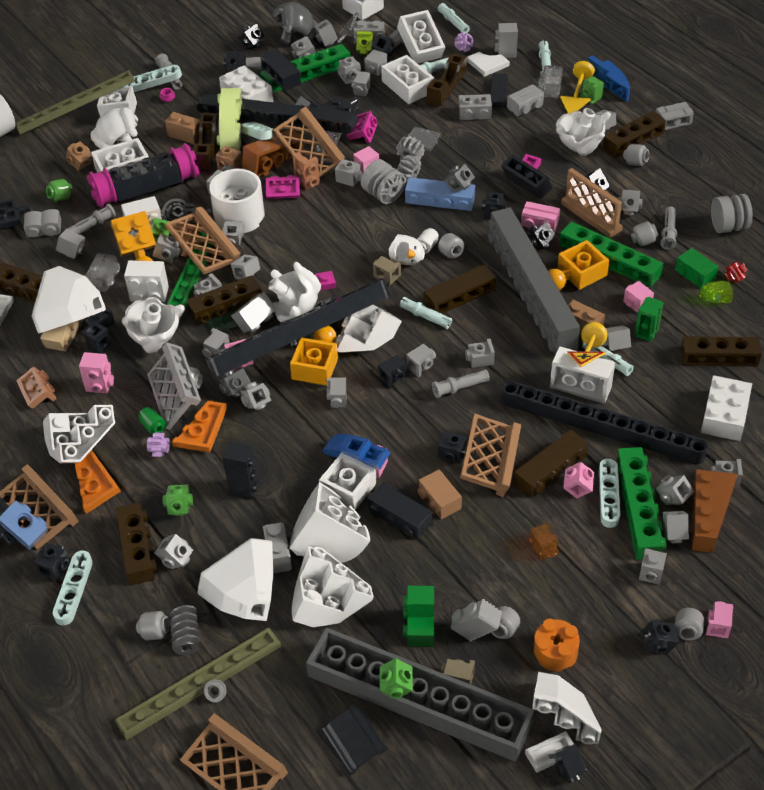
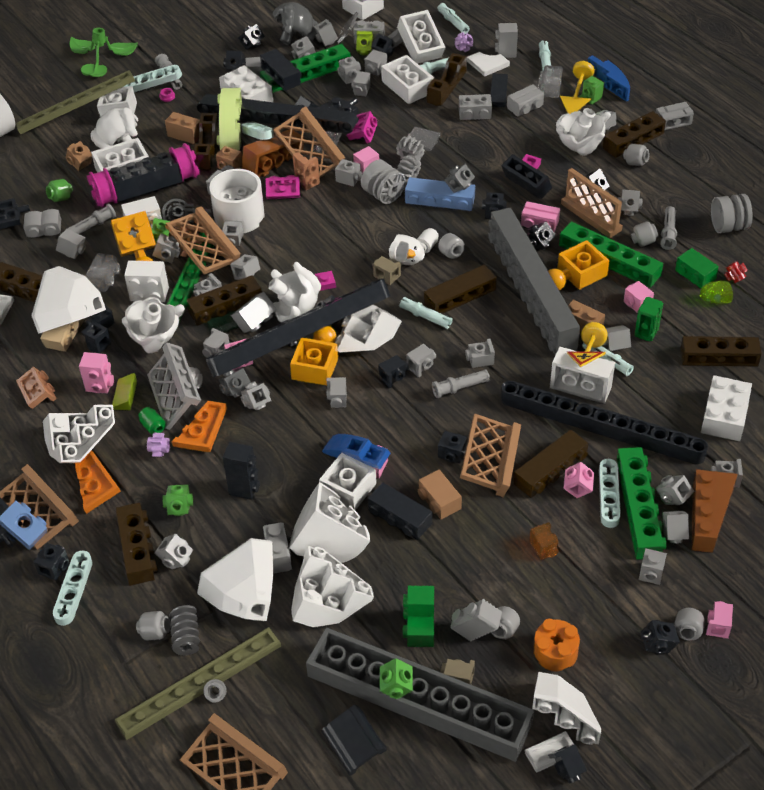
none -> bright green plant [70,28,138,77]
none -> lime slope [112,373,137,410]

